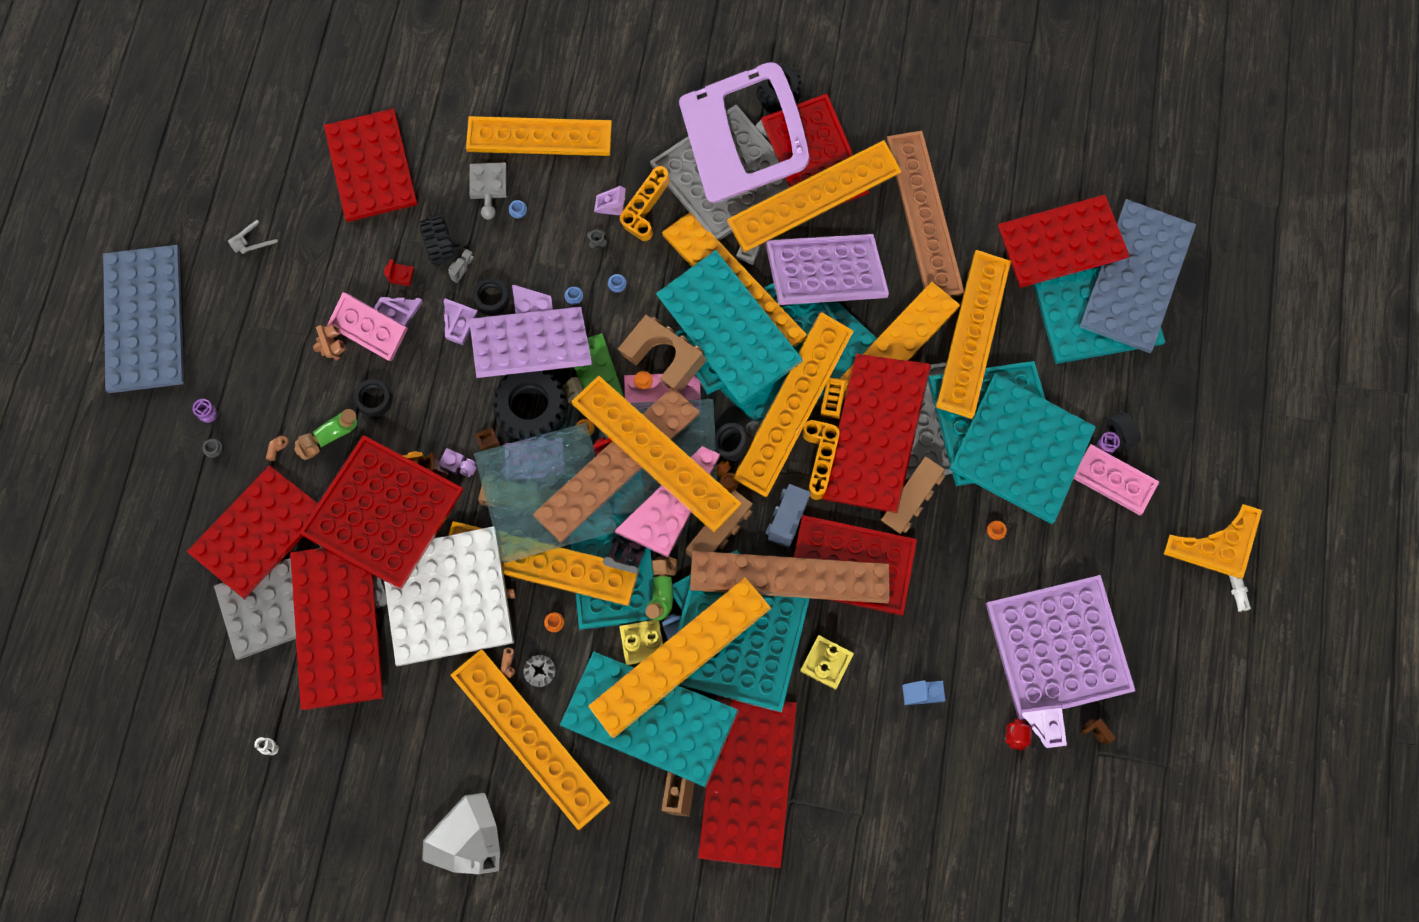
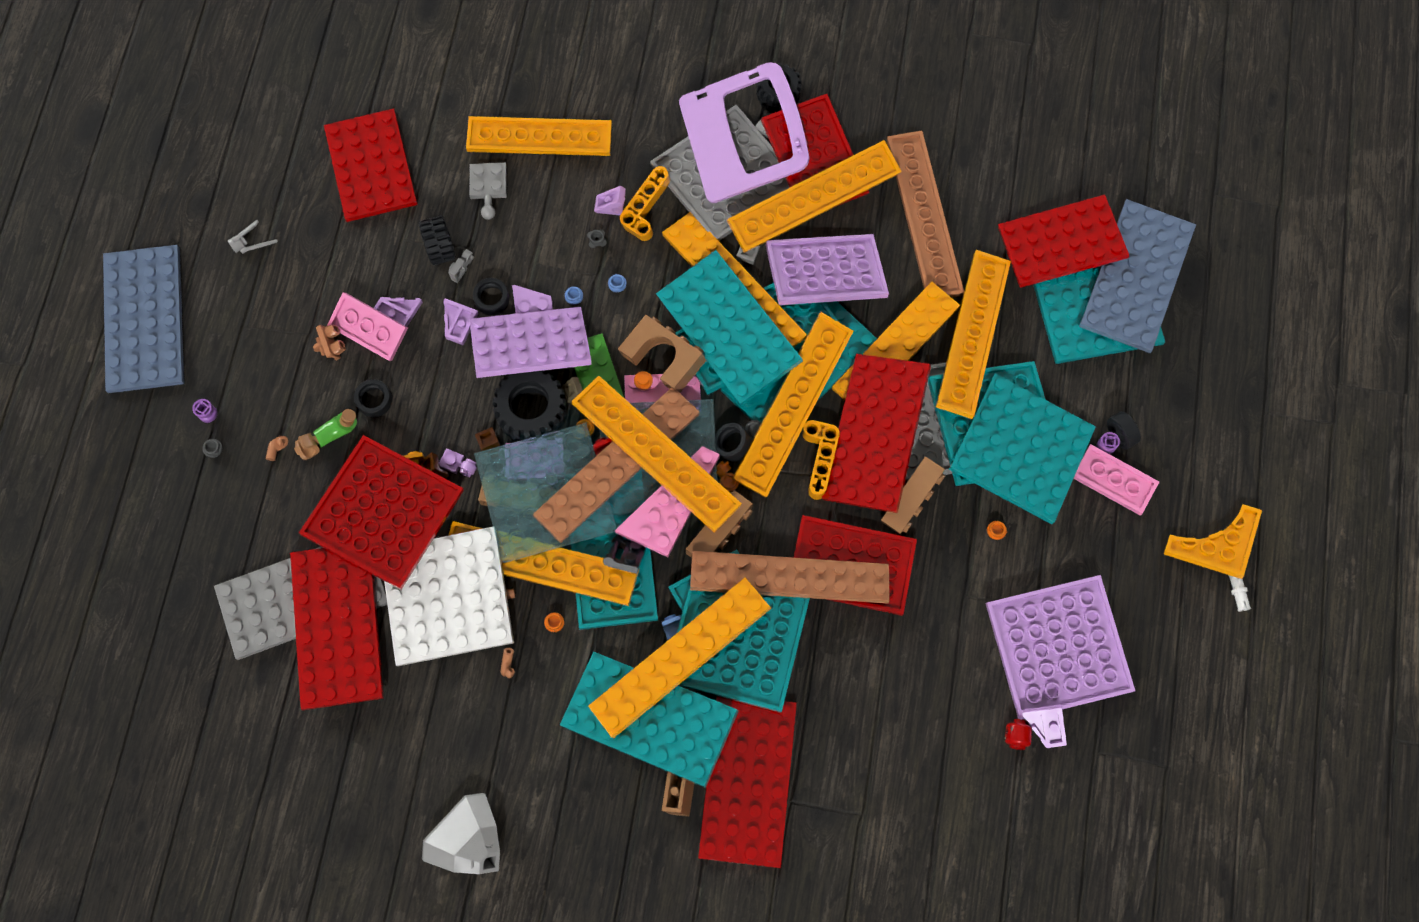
red plate [187,466,318,600] -> none
white pin [254,737,279,755] -> none
red bracket [384,259,415,286] -> none
light orange plate [451,649,610,830] -> none
medium blue plate [509,200,527,218] -> none
light grey gear [523,655,556,687] -> none
light yellow plate [619,620,663,666] -> none
piece [646,555,677,621] -> none
sand blue wedge [766,484,811,549] -> none
light yellow plate [800,635,854,690] -> none
light orange slope [821,377,846,420] -> none
medium blue slope [902,680,945,705] -> none
reddish brown bracket [1081,718,1116,745] -> none

